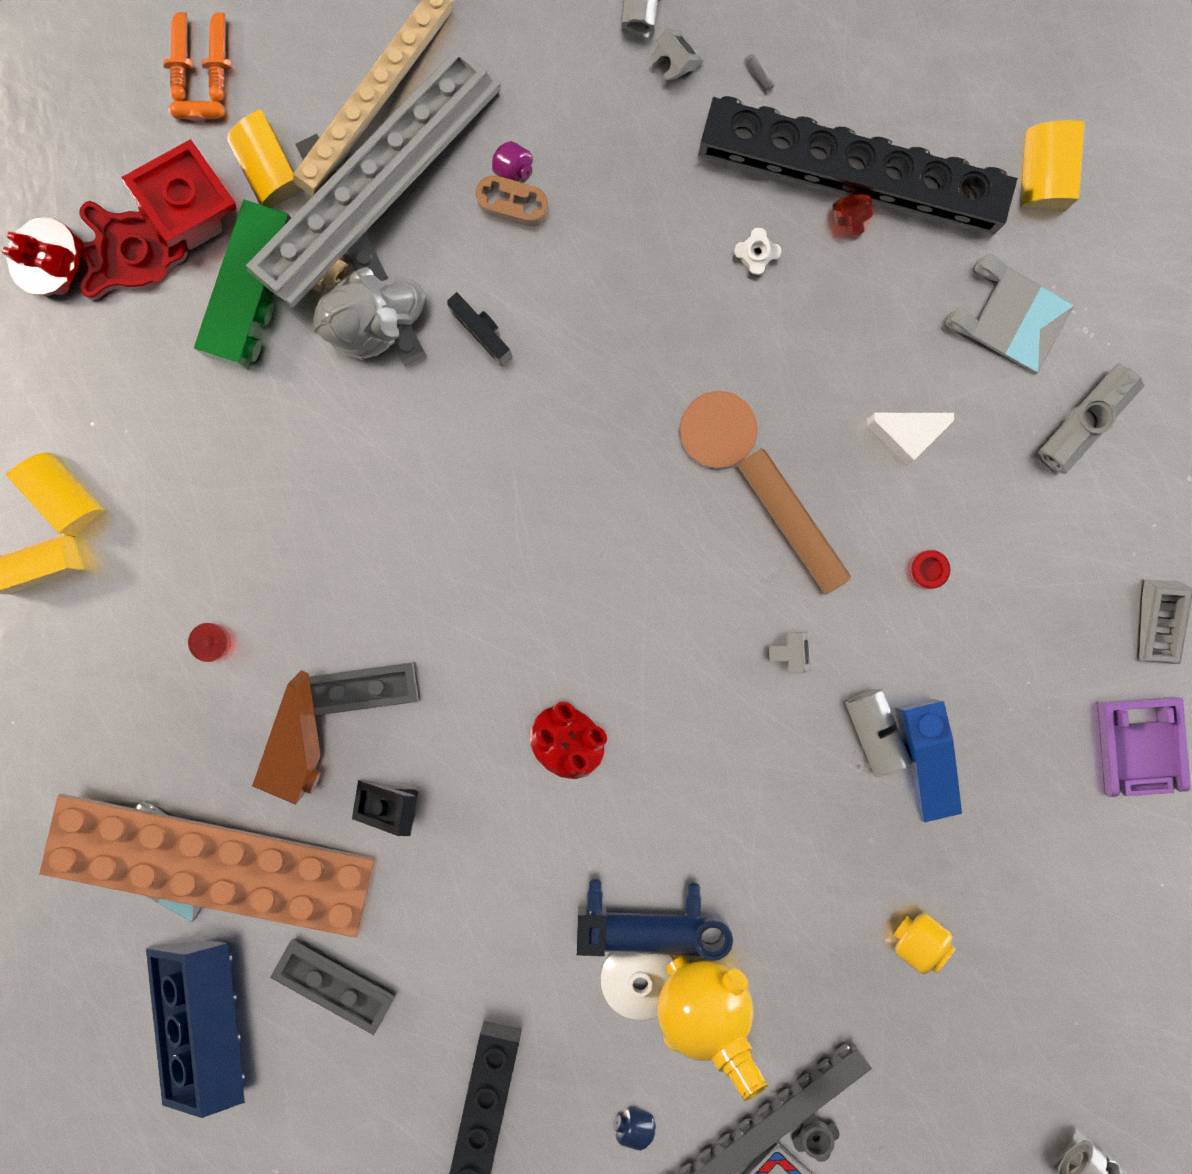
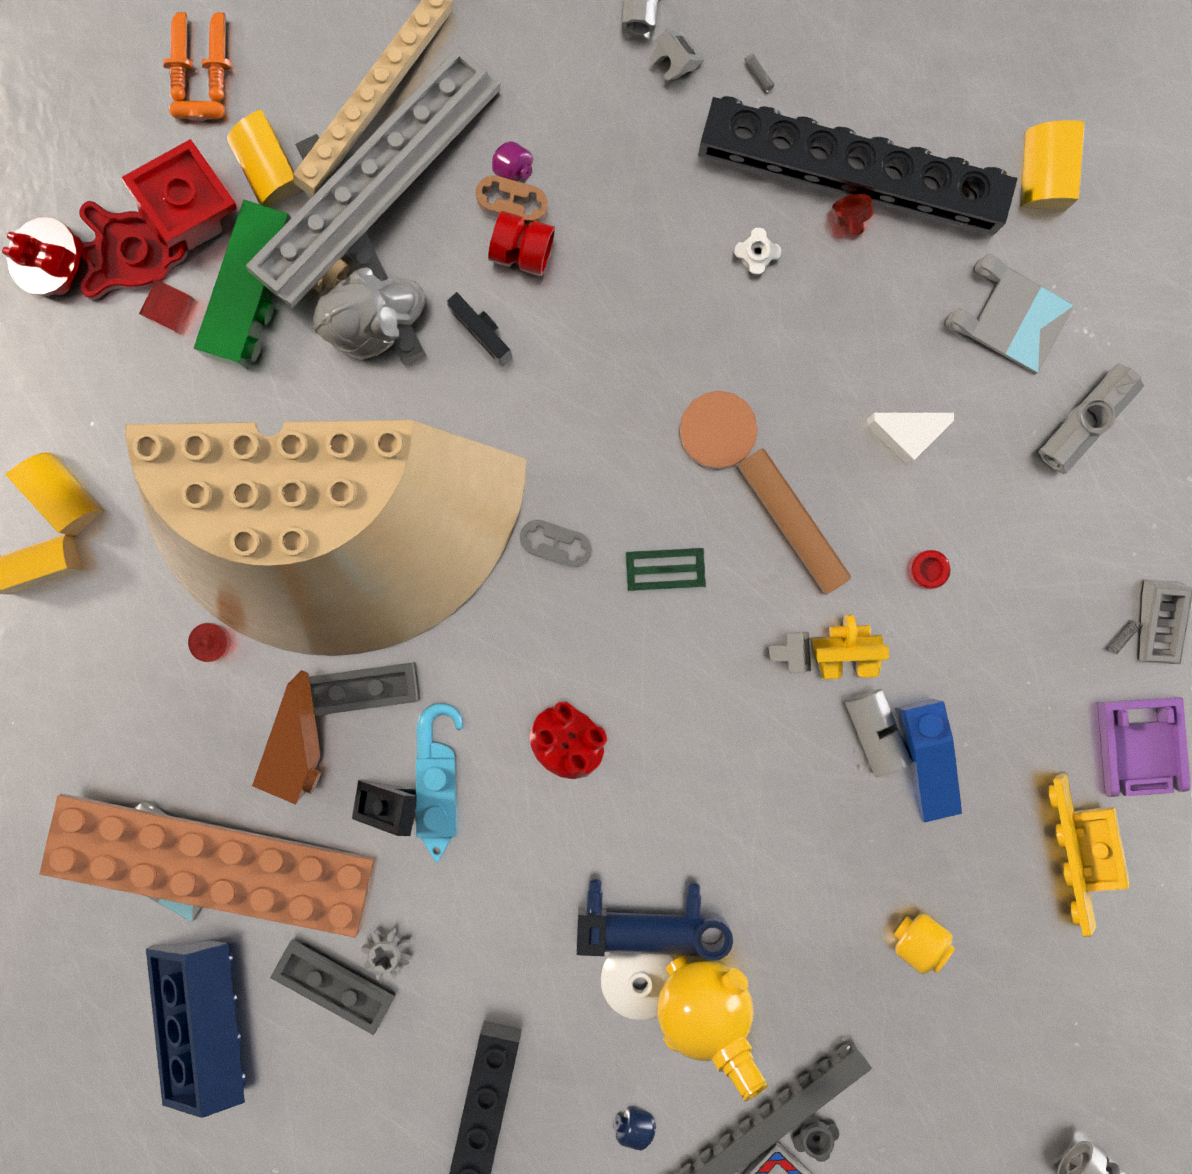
none -> tan cone [125,420,526,656]
none -> clear red tile [139,279,194,333]
none -> light grey gear [361,928,411,980]
none -> medium azure plate [416,703,463,862]
none -> red wheel [488,211,555,276]
none -> light grey beam [520,520,592,568]
none -> clear green tile [626,548,706,591]
none -> yellow hips [811,614,889,679]
none -> yellow bracket [1049,773,1130,937]
none -> light grey leg [1108,620,1142,654]

